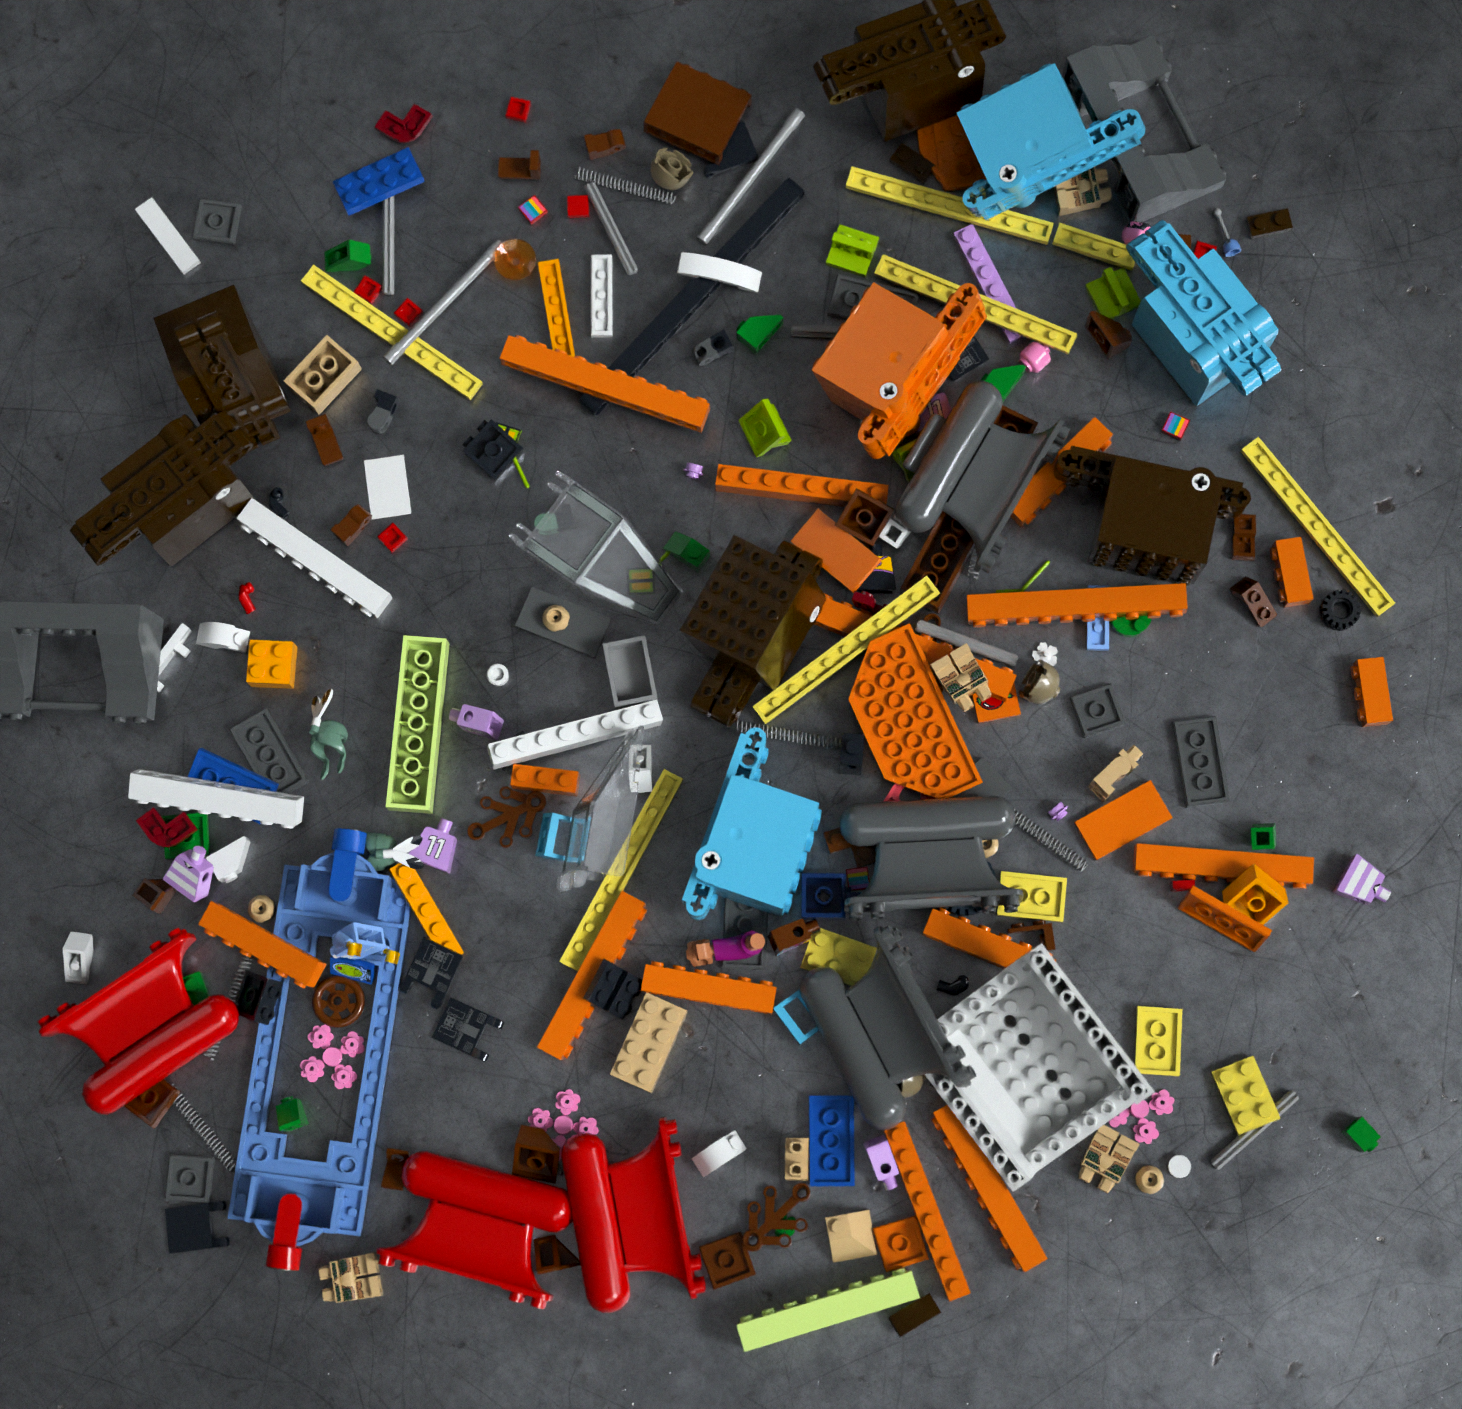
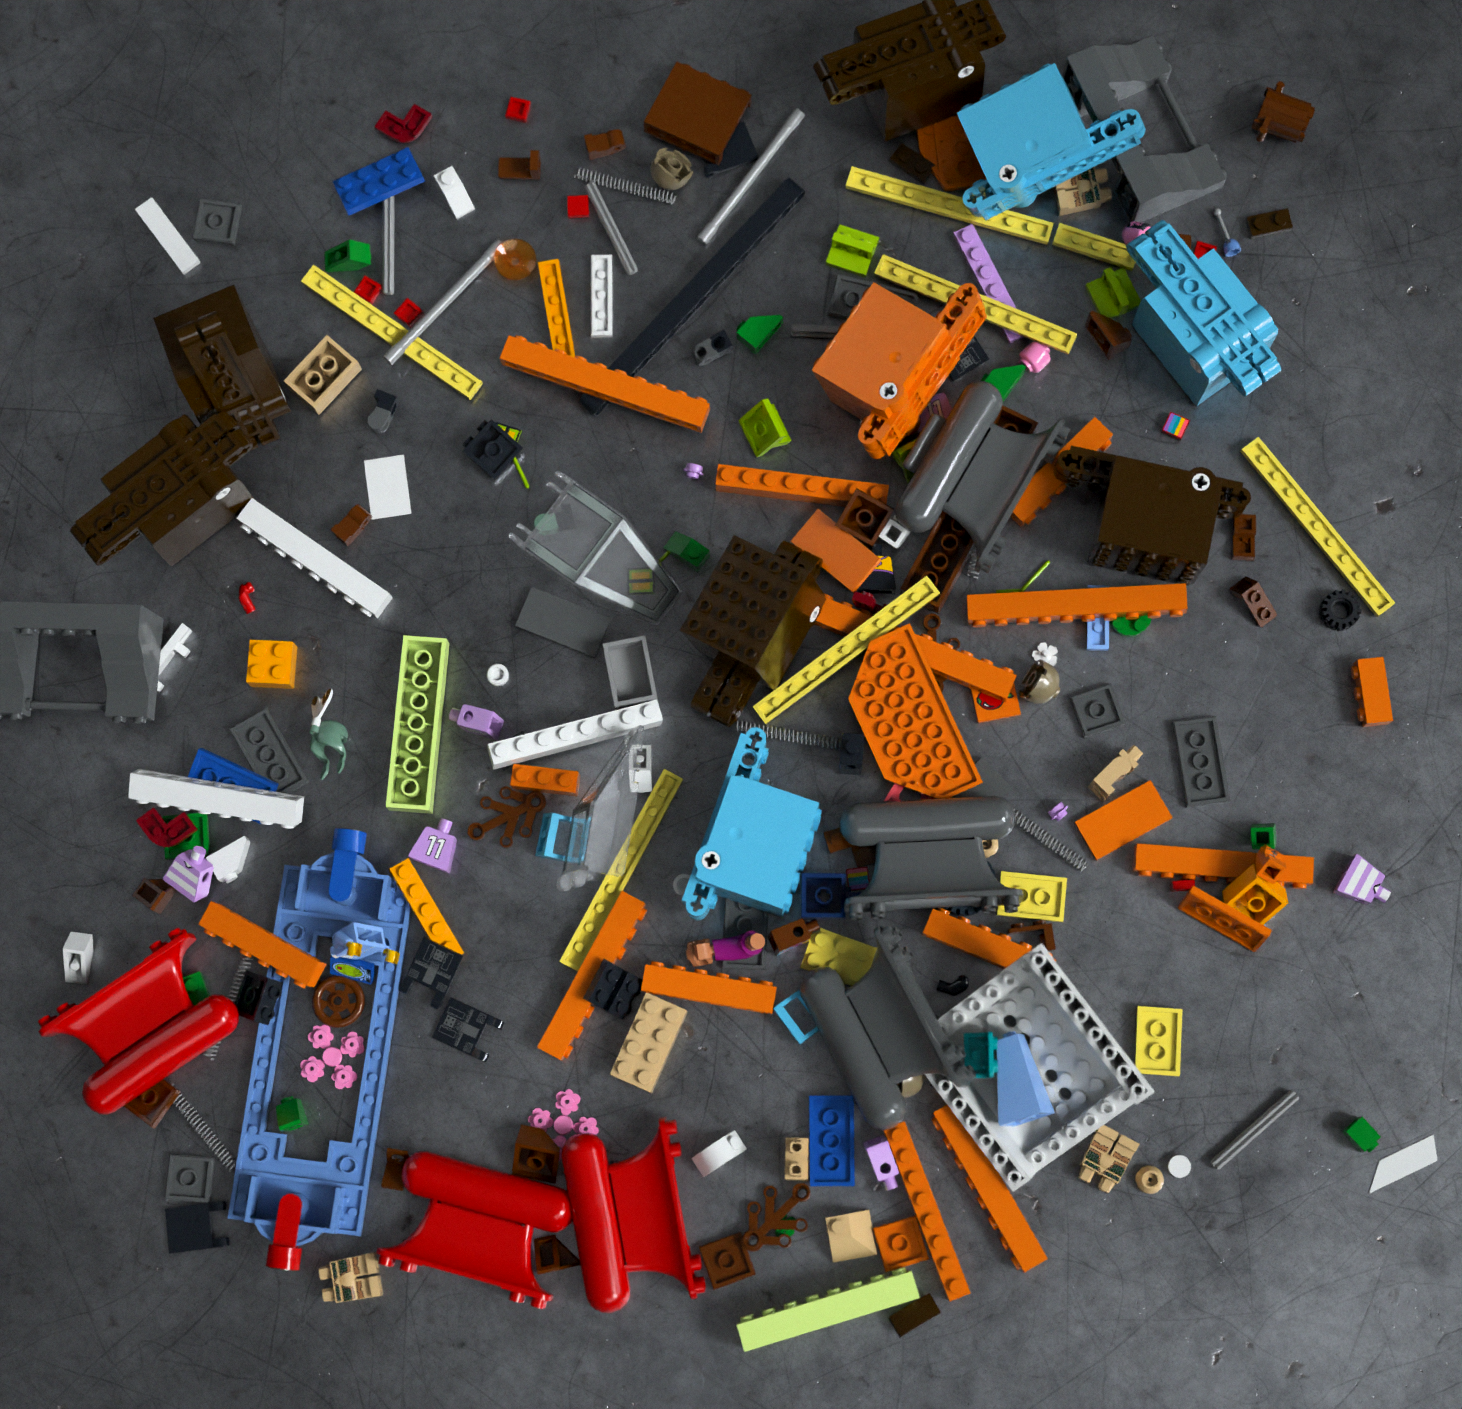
white brick [196,622,250,653] -> none
tan plate [248,895,275,923] -> none
black arm [269,487,290,520] -> none
reddish brown bracket [305,414,343,466] -> none
hair [365,832,424,871] -> none
red tile [377,522,408,553] -> none
tile [518,195,548,225] -> none
tan plate [542,605,570,632] -> none
white slope [677,252,762,293] -> none
light grey axle [915,620,1018,666] -> none
tan hips [930,643,991,712] -> none
bright pink plant [1109,1090,1174,1144] -> none
light yellow plate [1211,1056,1280,1135] -> none
orange brick [1270,537,1313,608] -> none
none -> white slope [434,166,475,219]
none -> white tile [673,874,690,896]
none -> teal bracket [963,1031,998,1078]
none -> light blue slope [997,1031,1055,1127]
none -> reddish brown container [1251,81,1315,143]
none -> orange leg [1255,845,1286,884]
none -> white sticker [1369,1135,1437,1193]

